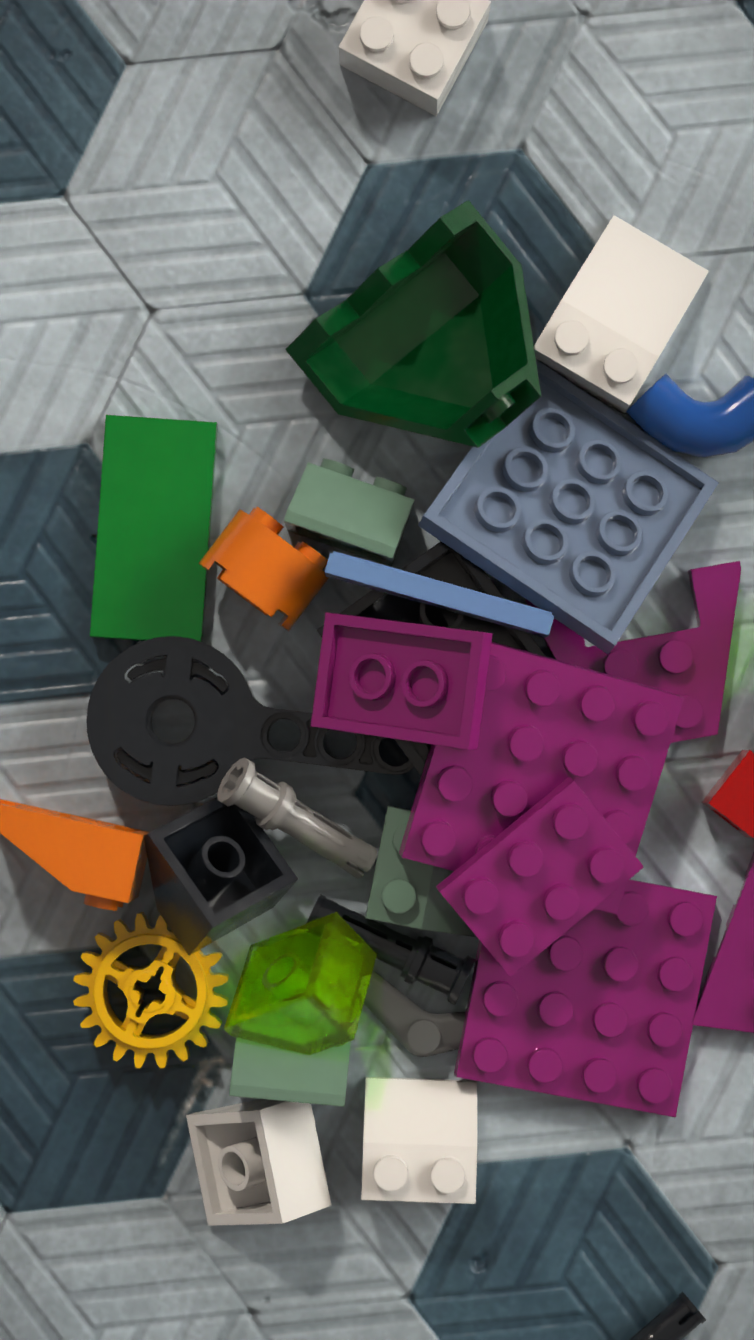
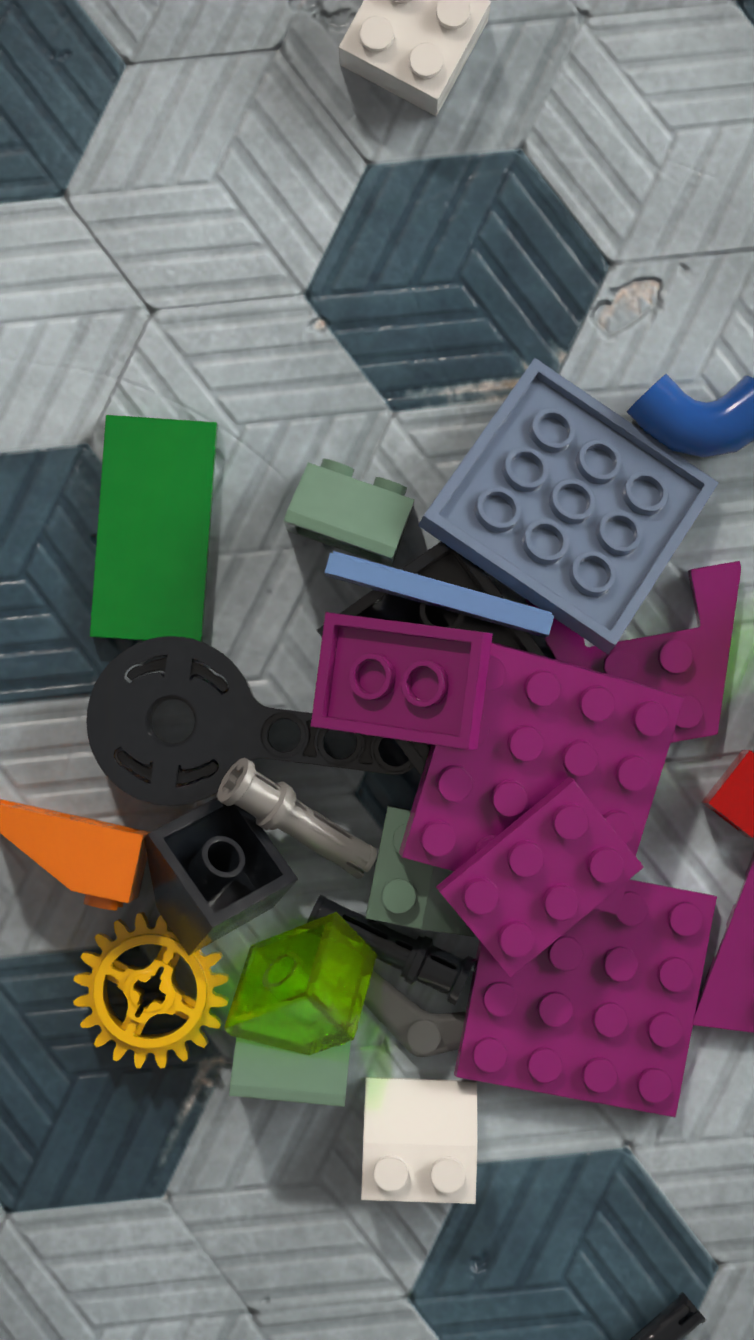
white slope [186,1099,332,1226] -> none
orange brick [198,506,329,631] -> none
dark green panel [285,200,541,448] -> none
white slope [534,216,709,415] -> none

